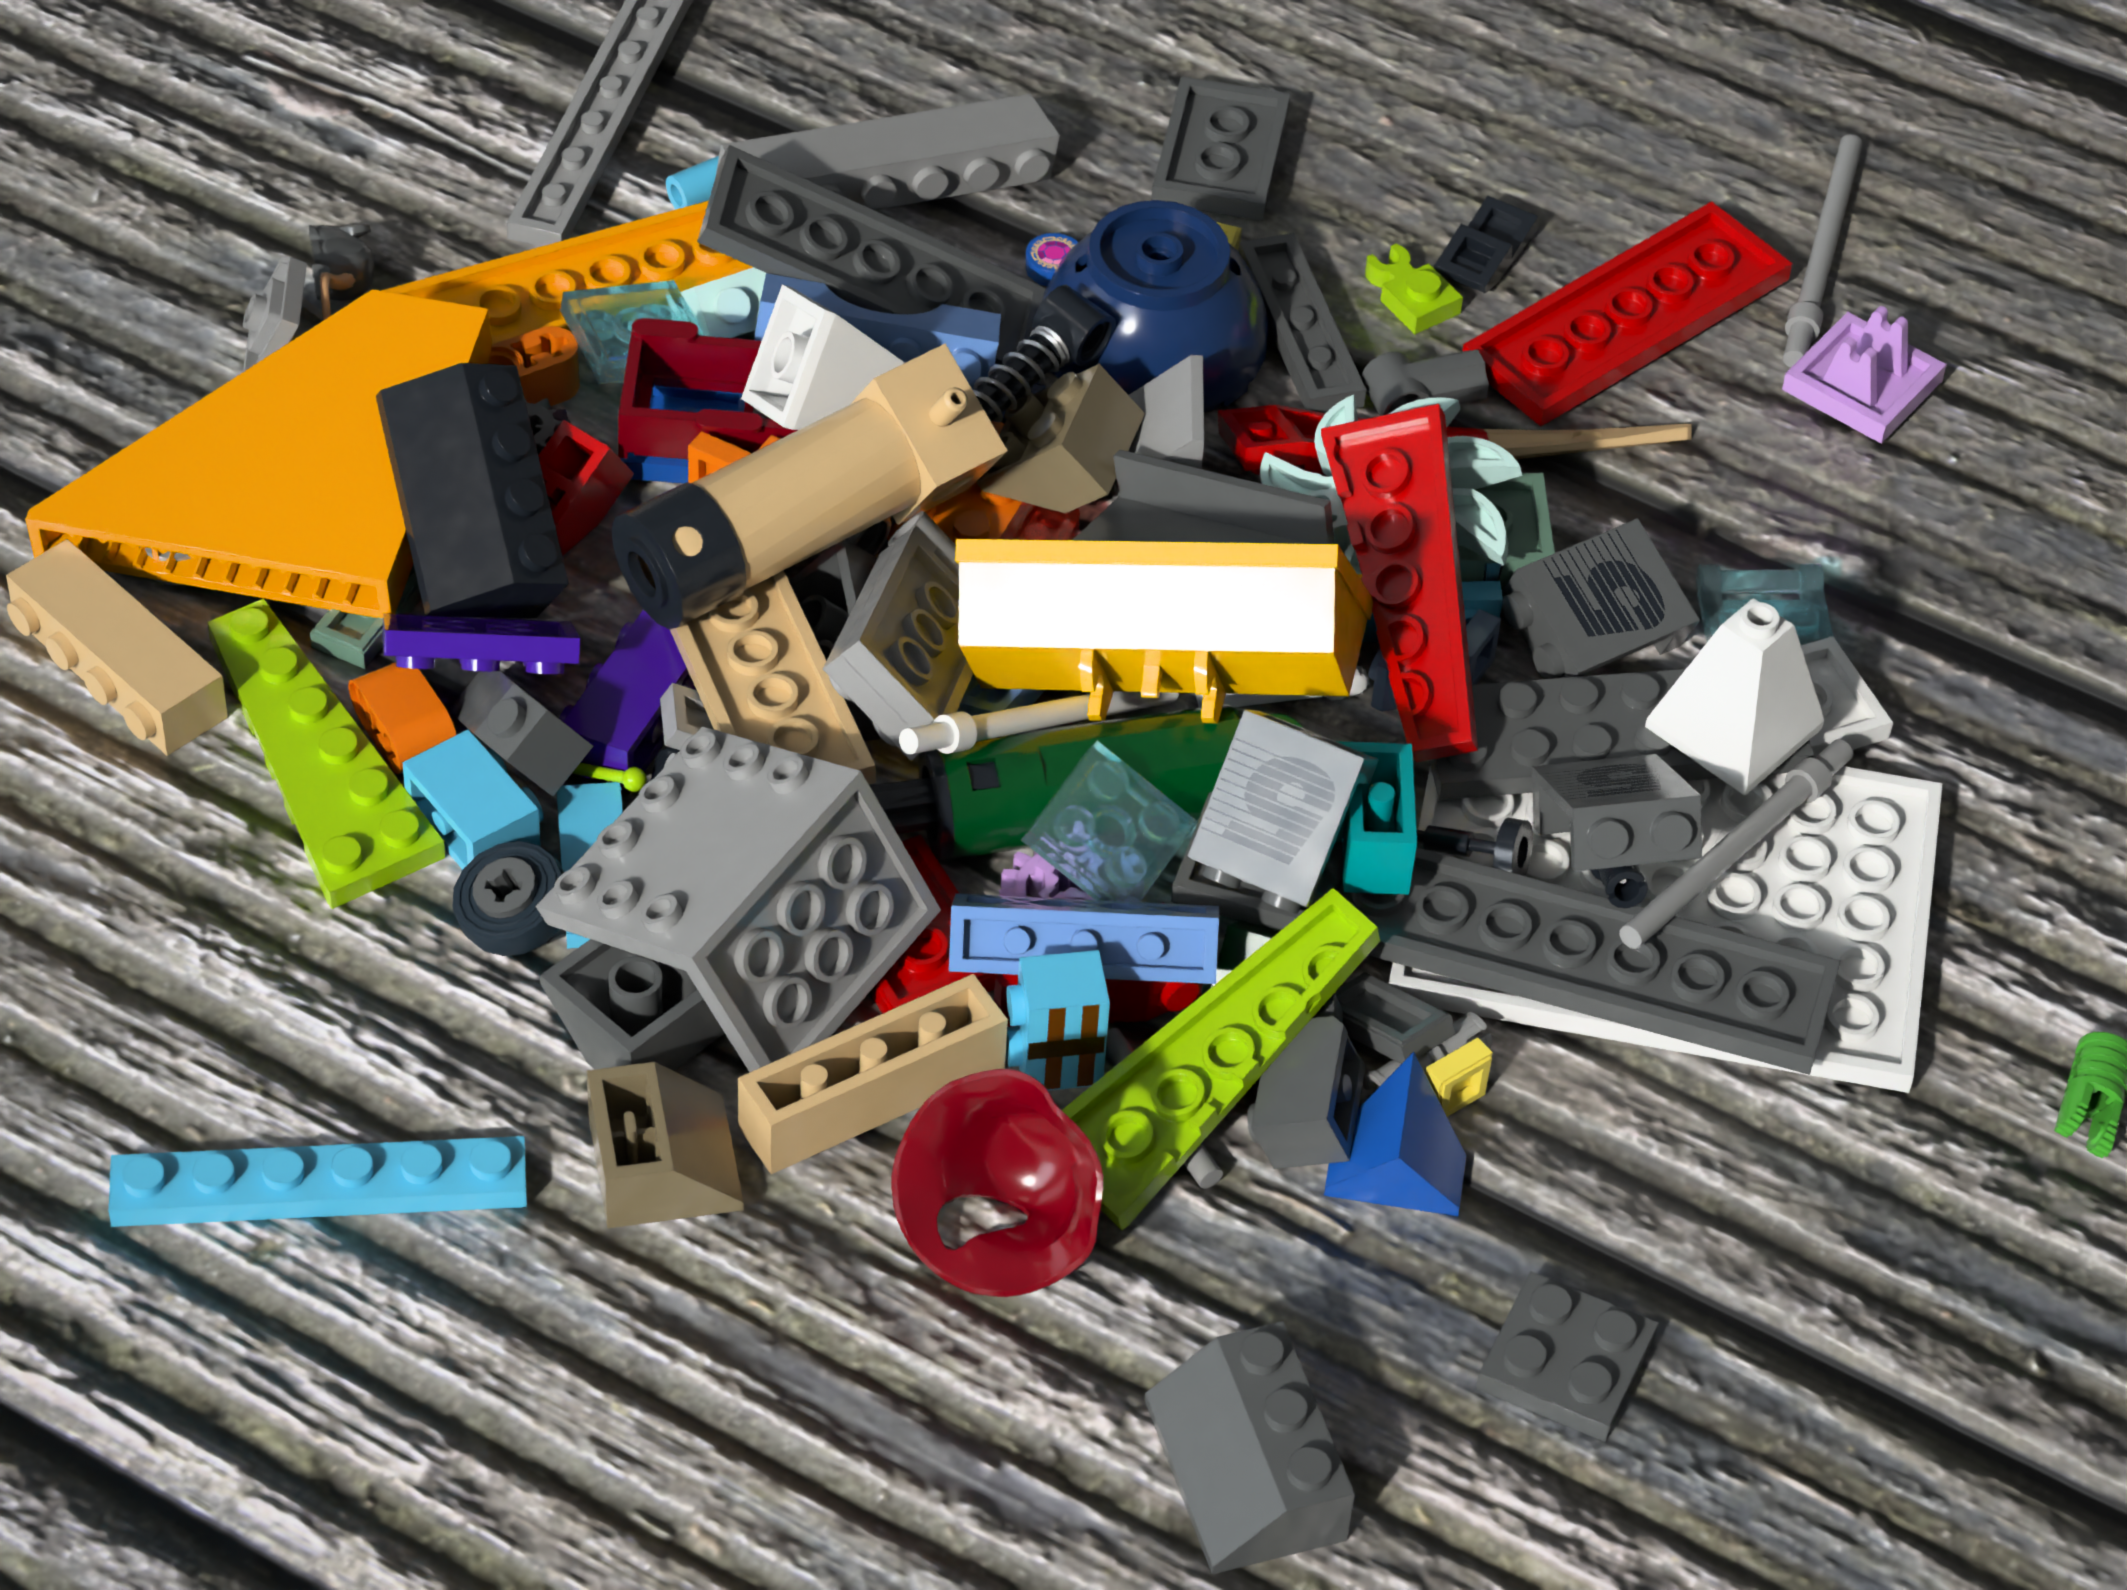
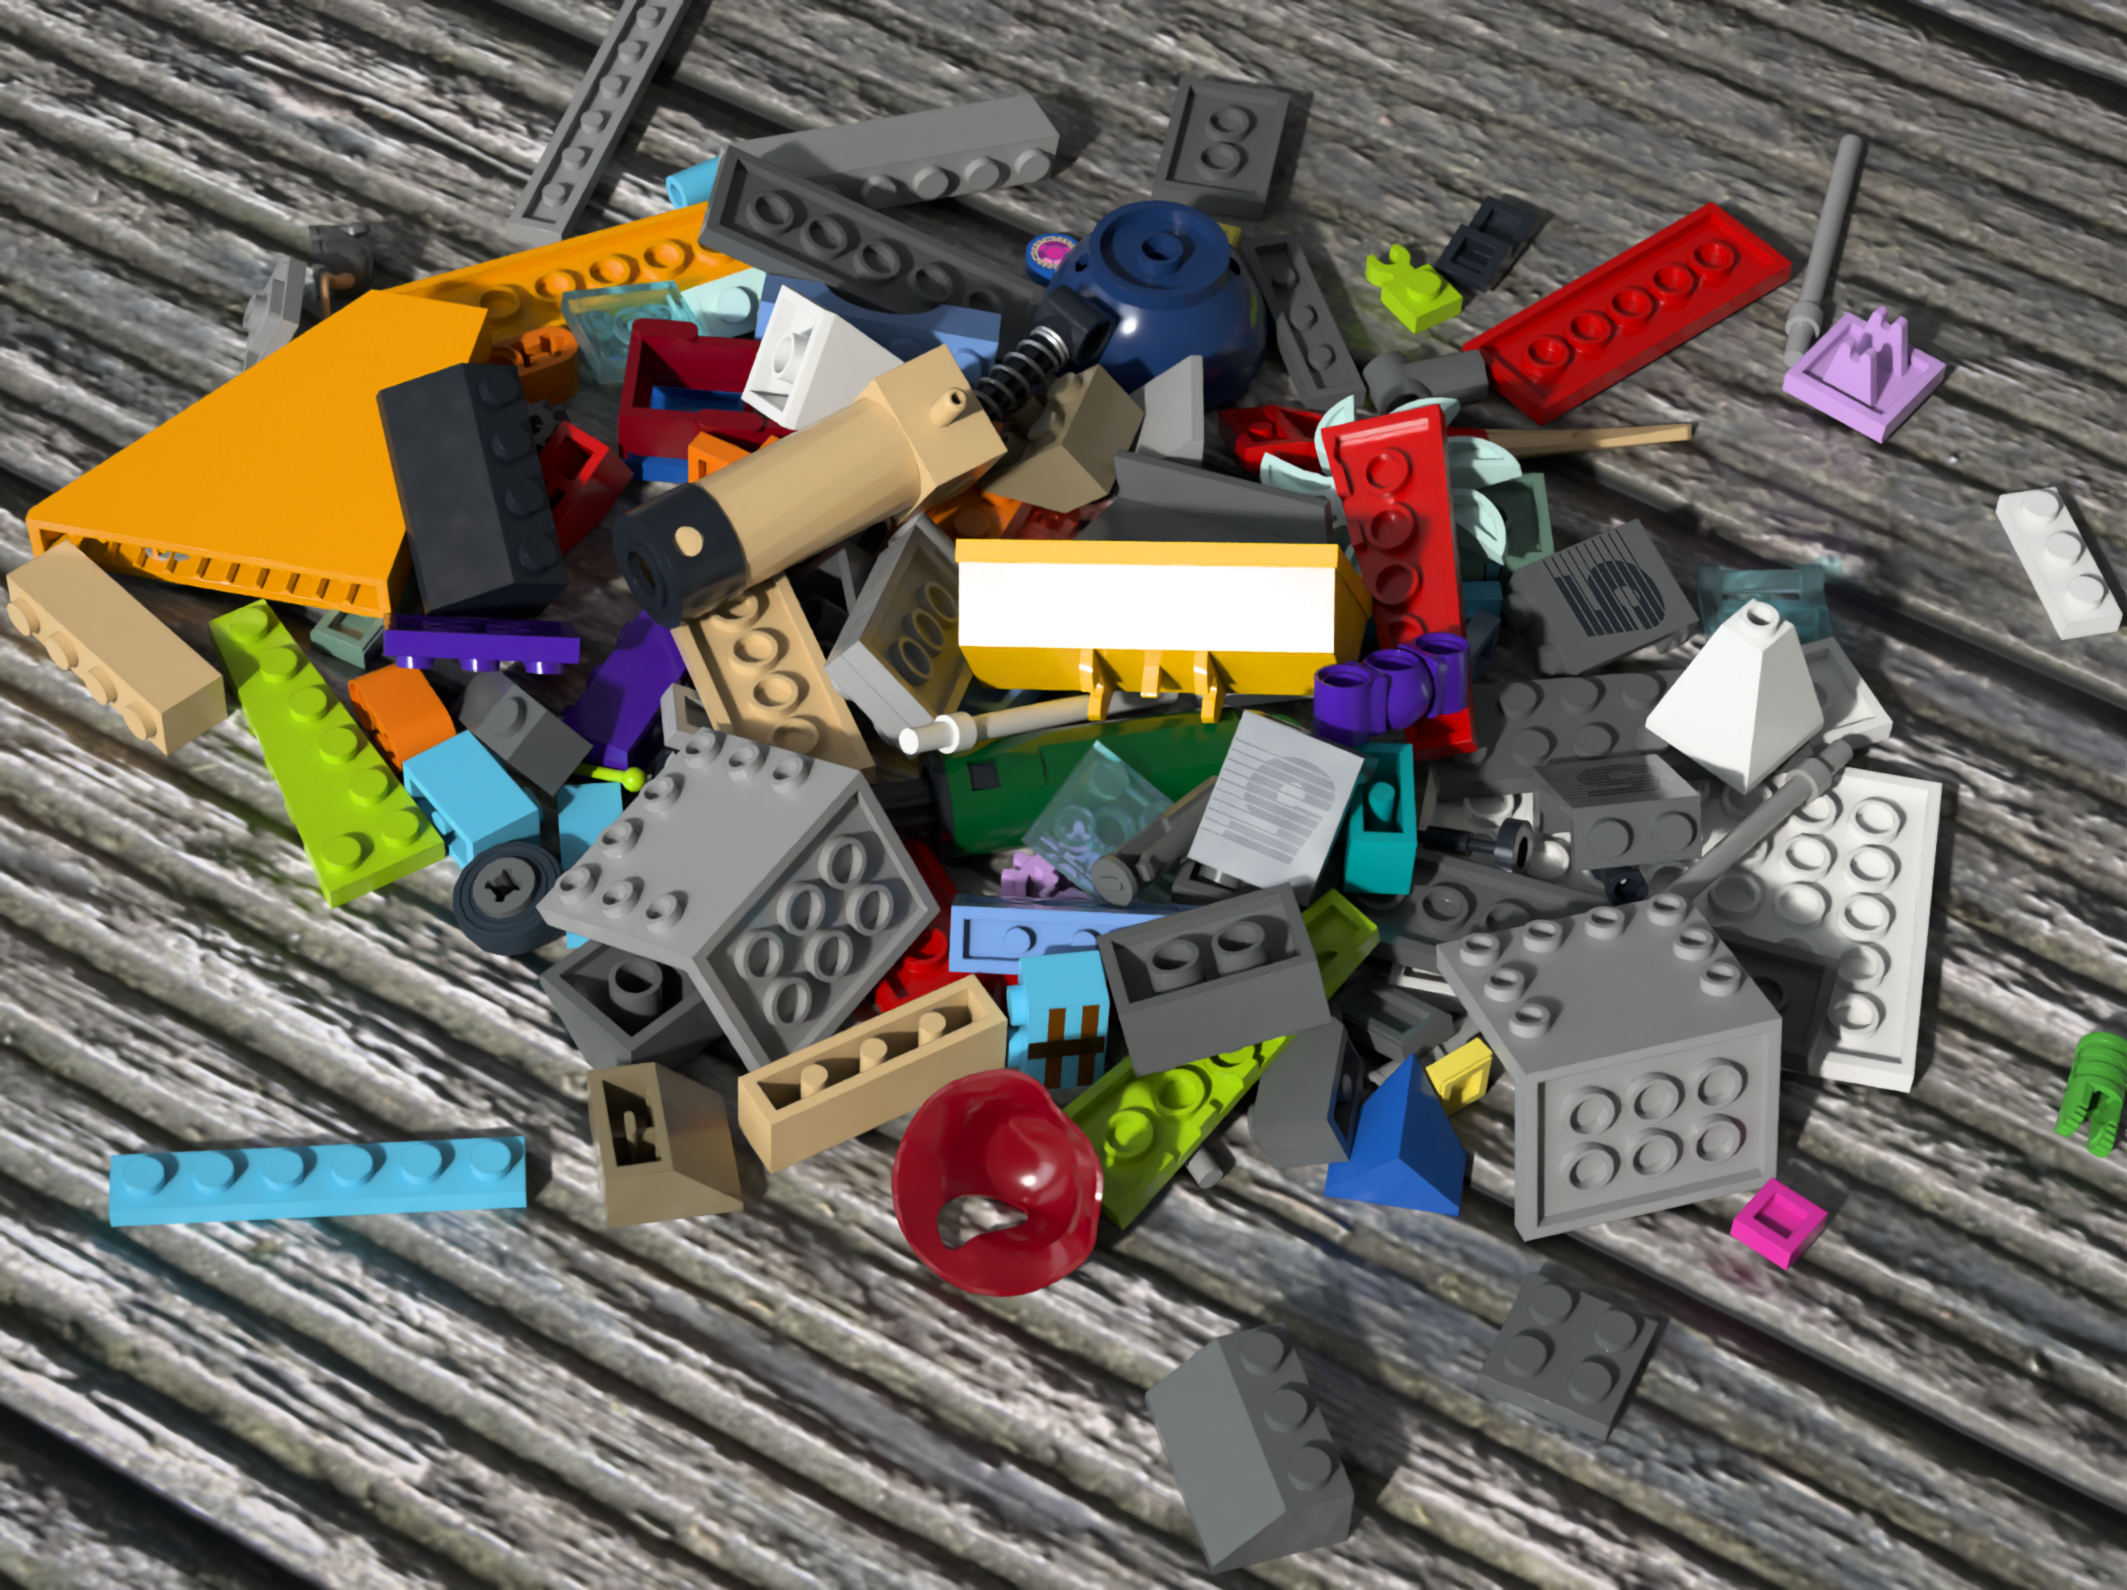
none -> dark grey piece [1091,776,1218,907]
none -> dark grey slope [1096,882,1332,1078]
none -> dark purple piece [1312,632,1470,748]
none -> light grey bracket [1436,892,1782,1241]
none -> dark pink plate [1730,1177,1828,1271]
none -> white plate [1995,487,2123,640]

